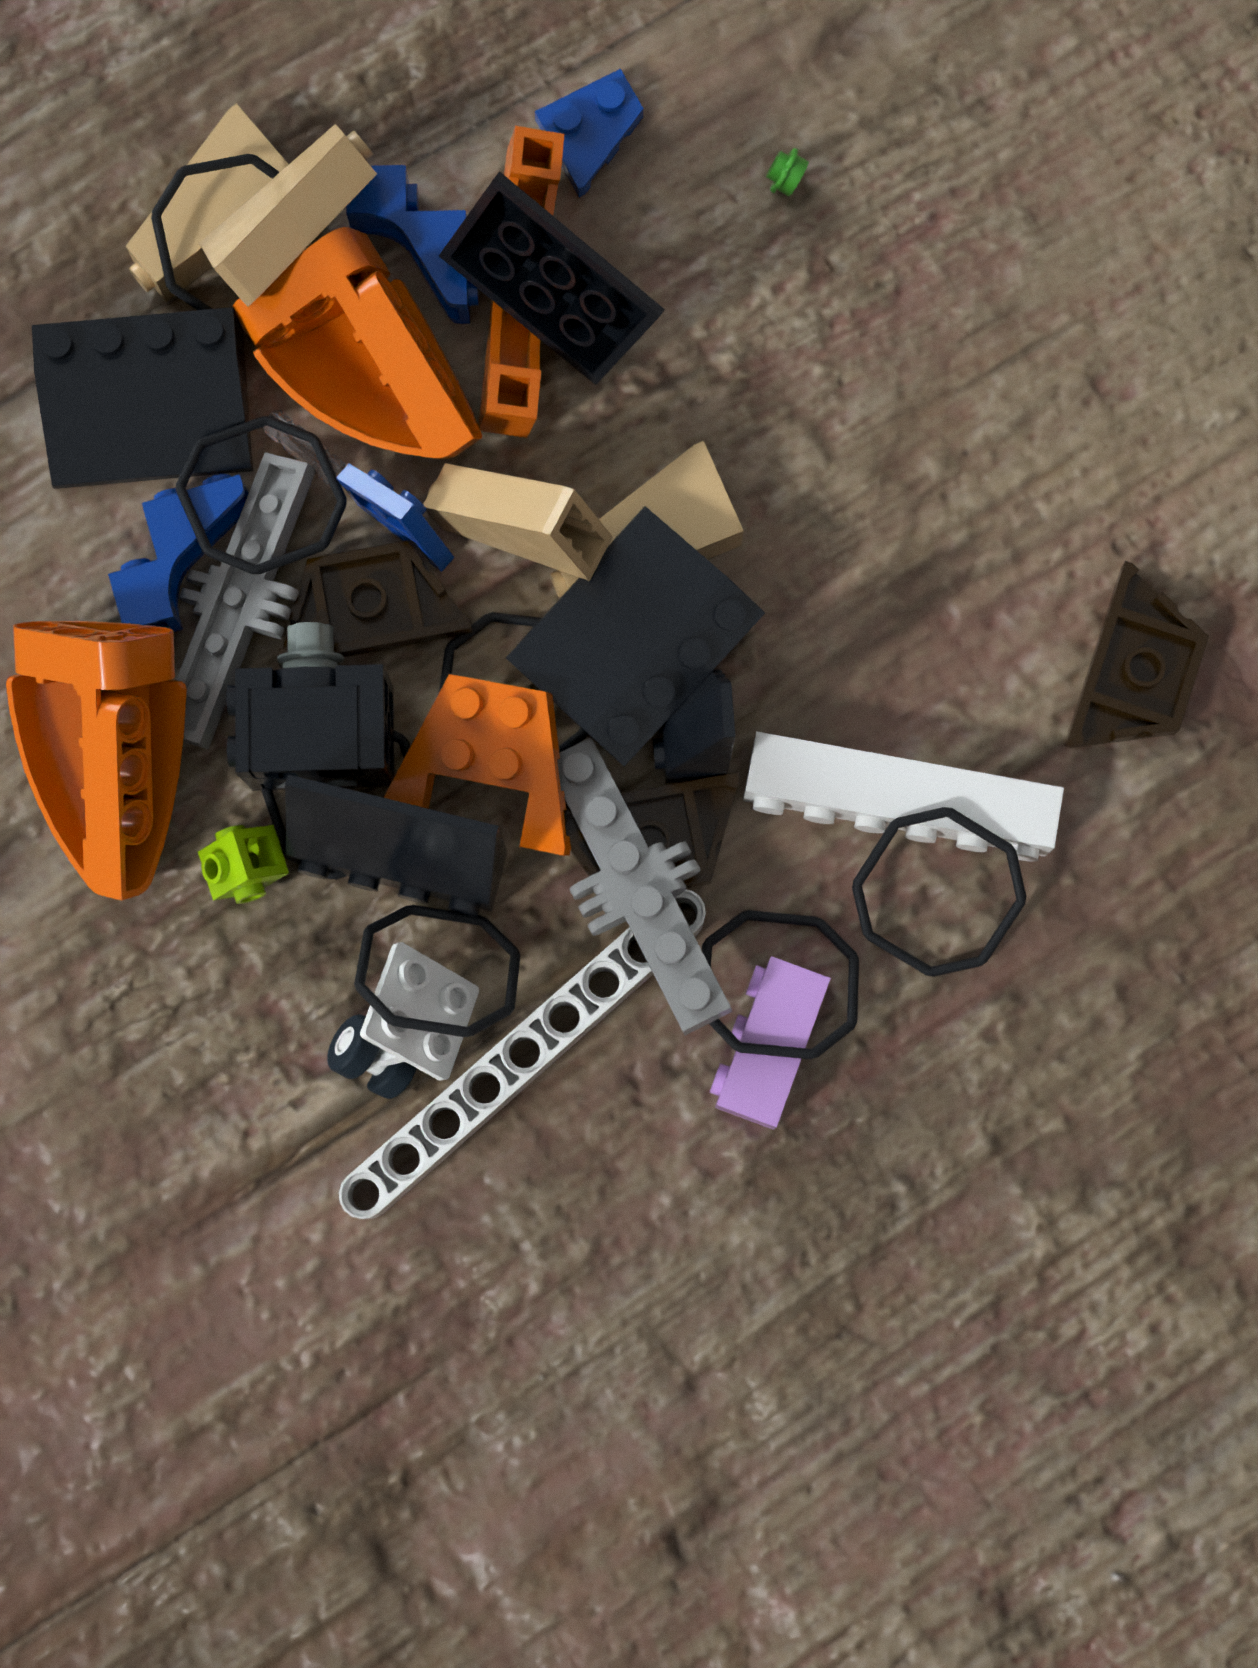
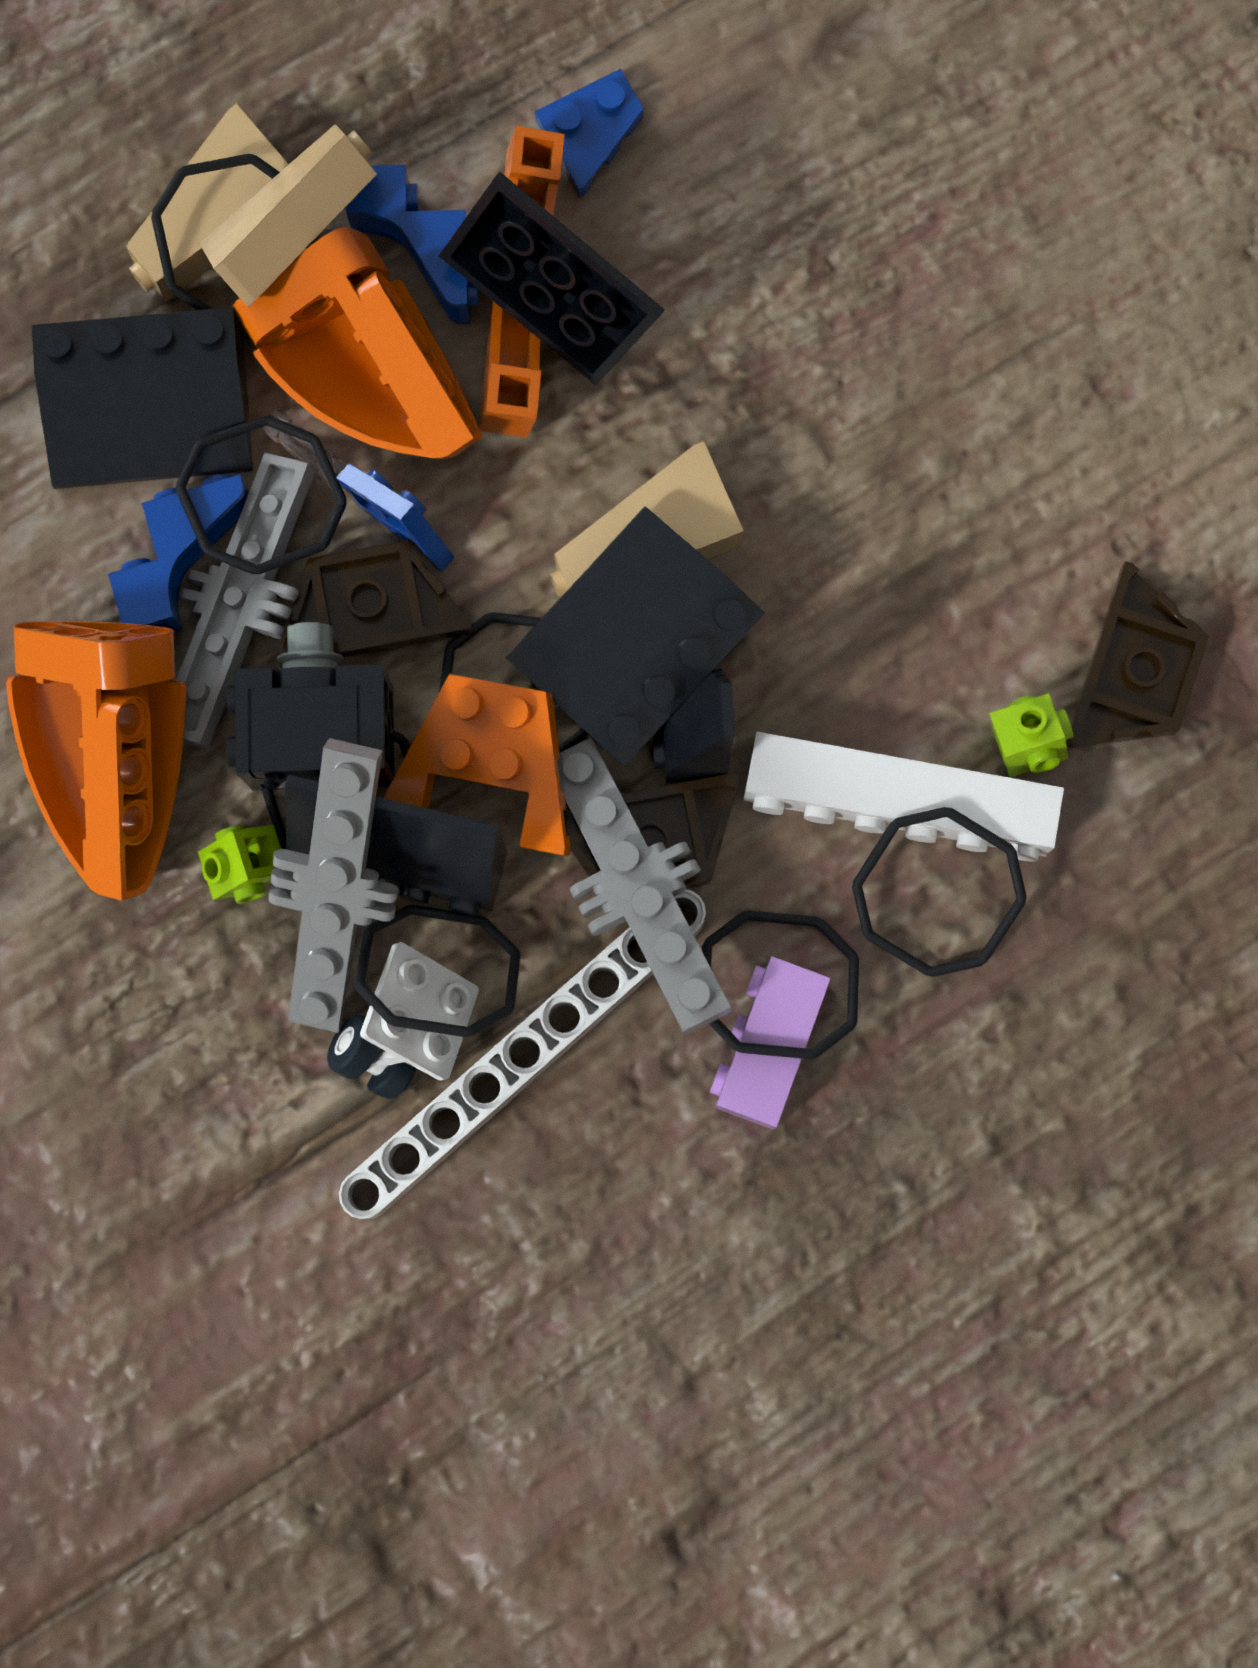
tan slope [423,463,613,581] -> none
bright green plate [766,148,809,197] -> none
none -> light grey hinge [268,738,399,1033]
none -> lime brick [989,693,1074,778]

